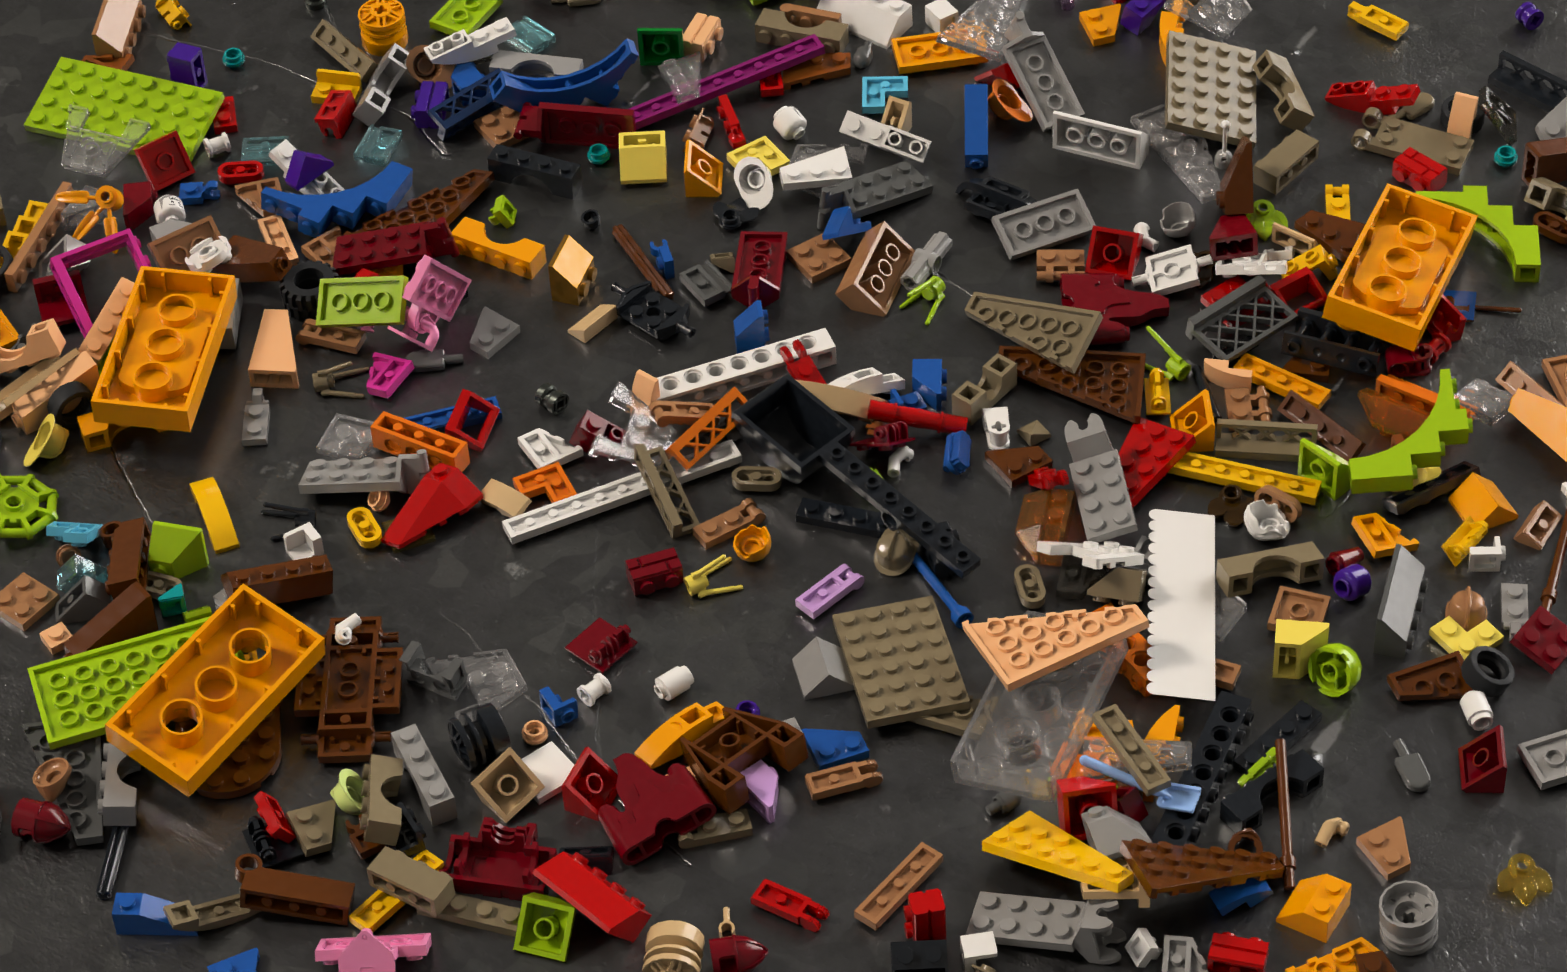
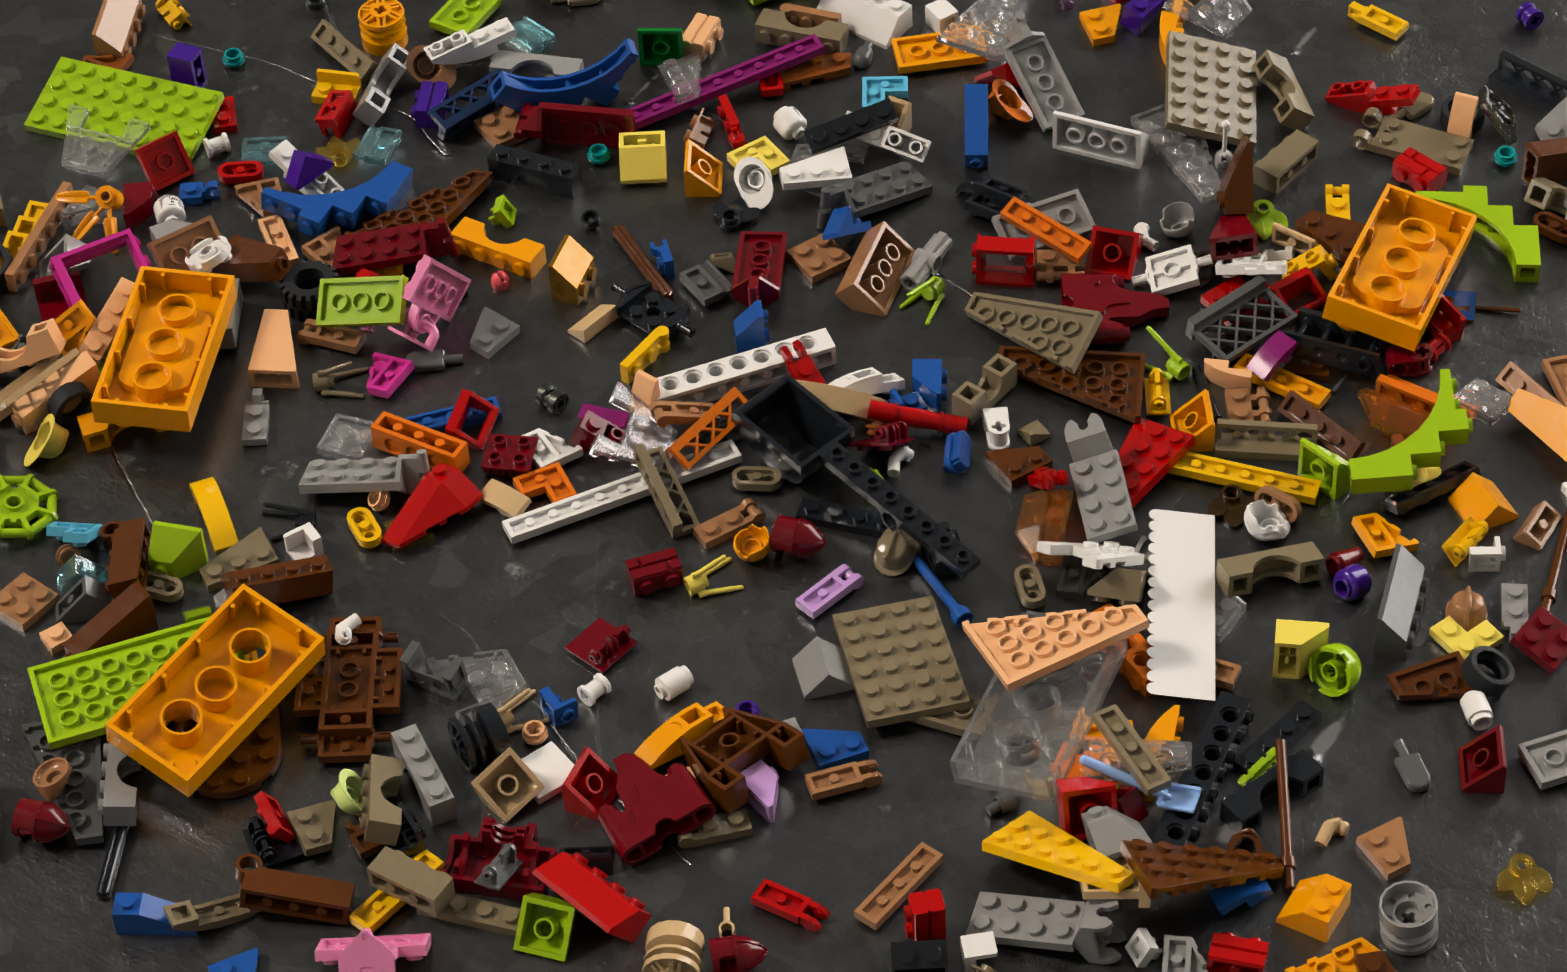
teal slope [158,583,187,618] -> none
blue slope [451,61,487,106] -> none
medium nougat plate [1267,586,1331,631] -> none
none -> light orange wing [55,300,96,361]
none -> dark tan wing [199,526,279,592]
none -> clear yellow plate [315,136,361,167]
none -> dark grey hinge [474,843,523,891]
none -> dark red hinge [481,434,539,477]
none -> coral hinge [491,270,510,291]
none -> tan plant [497,688,550,735]
none -> magenta slope [578,403,633,429]
none -> yellow plate [620,326,670,385]
none -> dark red helmet [770,515,826,558]
none -> black plate [804,98,898,154]
none -> red window [971,233,1036,288]
none -> orange plate [1000,196,1092,264]
none -> magenta slope [1246,330,1299,382]

